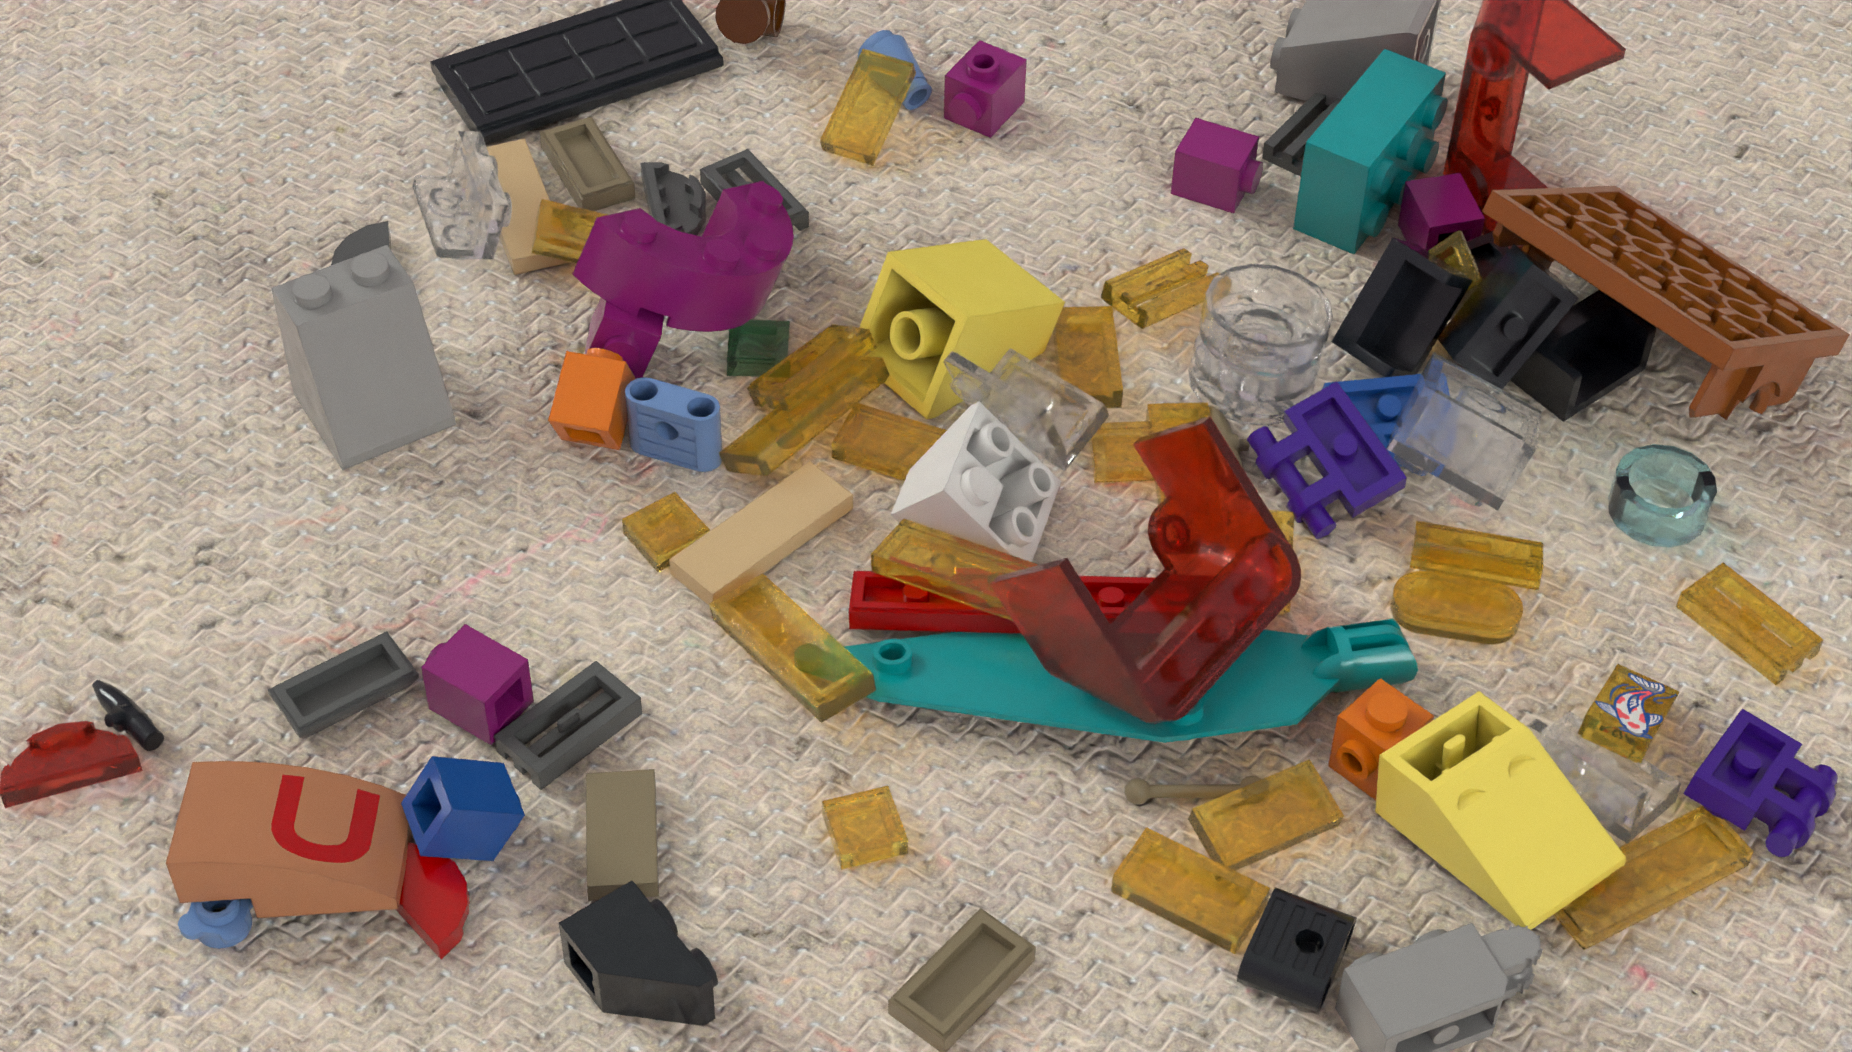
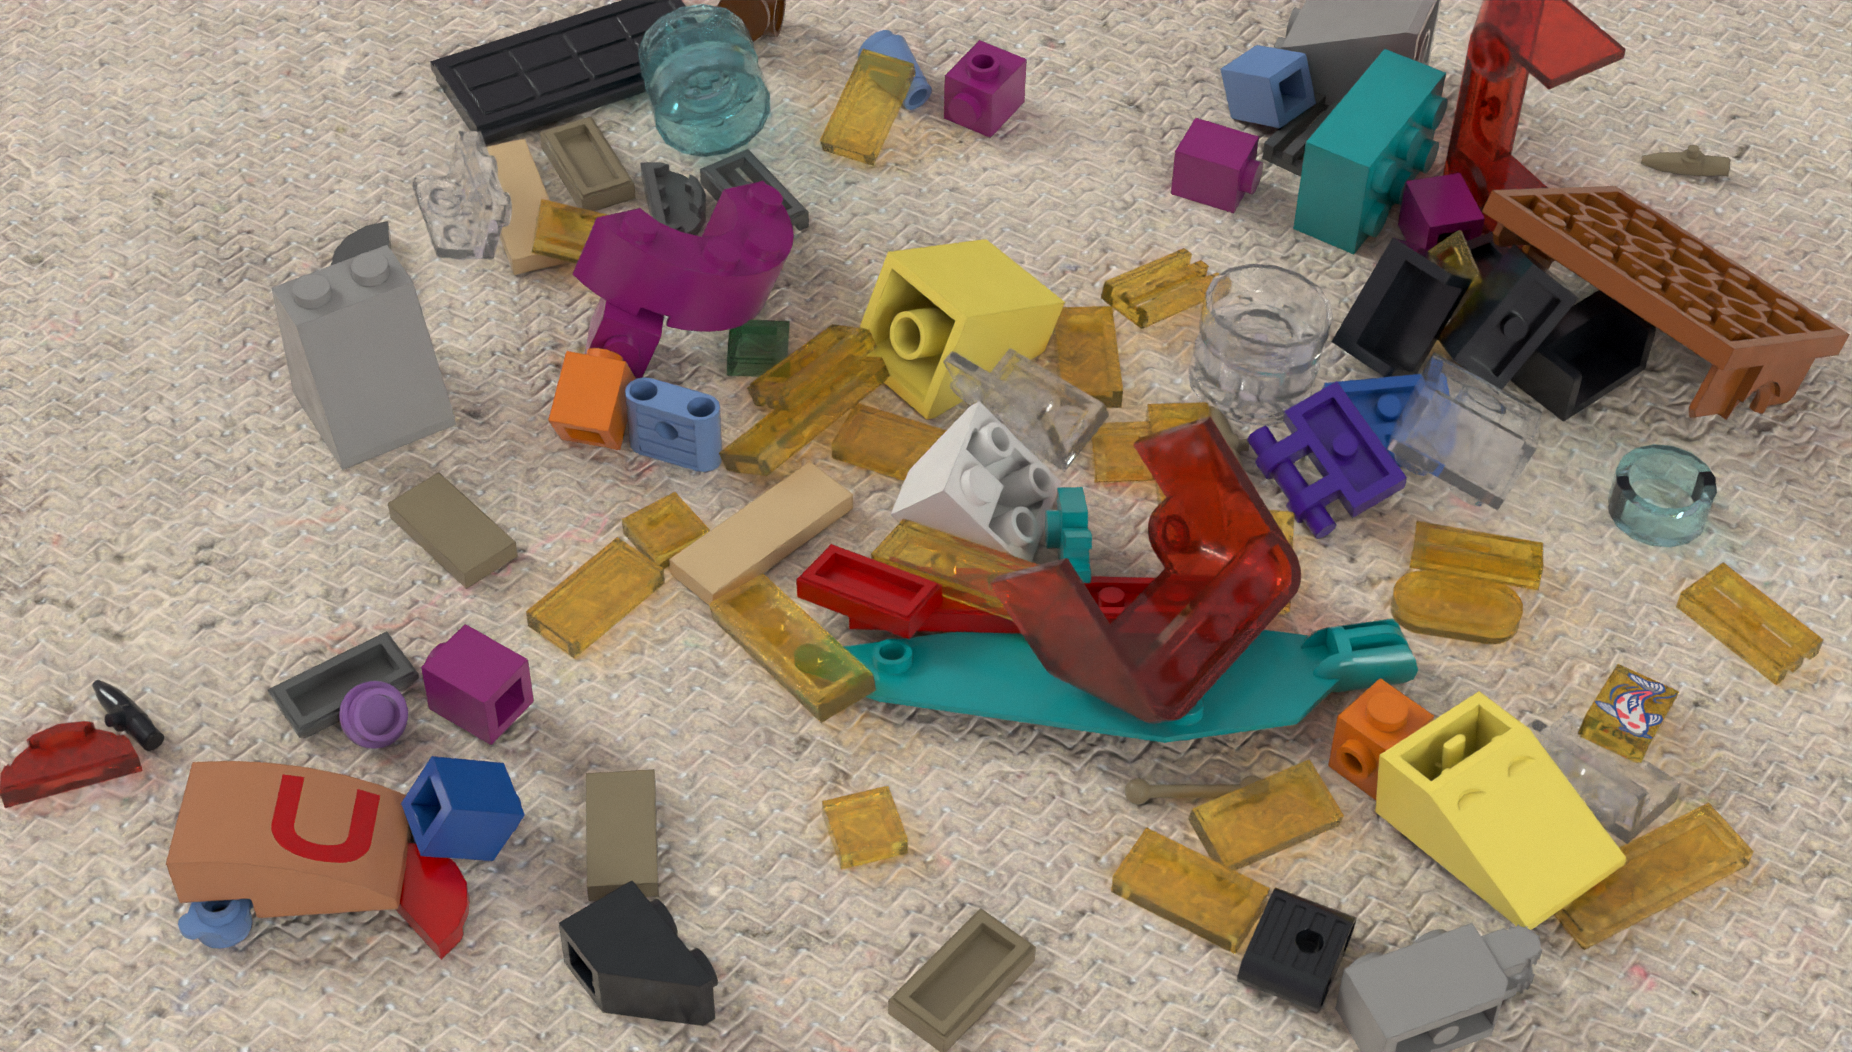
dark grey tile [494,661,642,790] -> none
dark purple plate [1683,709,1838,857] -> none
none -> medium lavender plate [339,681,408,749]
none -> dark tan tile [388,472,518,589]
none -> clear yellow tile [526,537,665,659]
none -> clear light blue wheel [638,4,770,157]
none -> red tile [796,544,943,639]
none -> teal plate [1045,487,1092,583]
none -> medium blue brick [1220,45,1316,128]
none -> dark tan helmet [1641,145,1731,177]

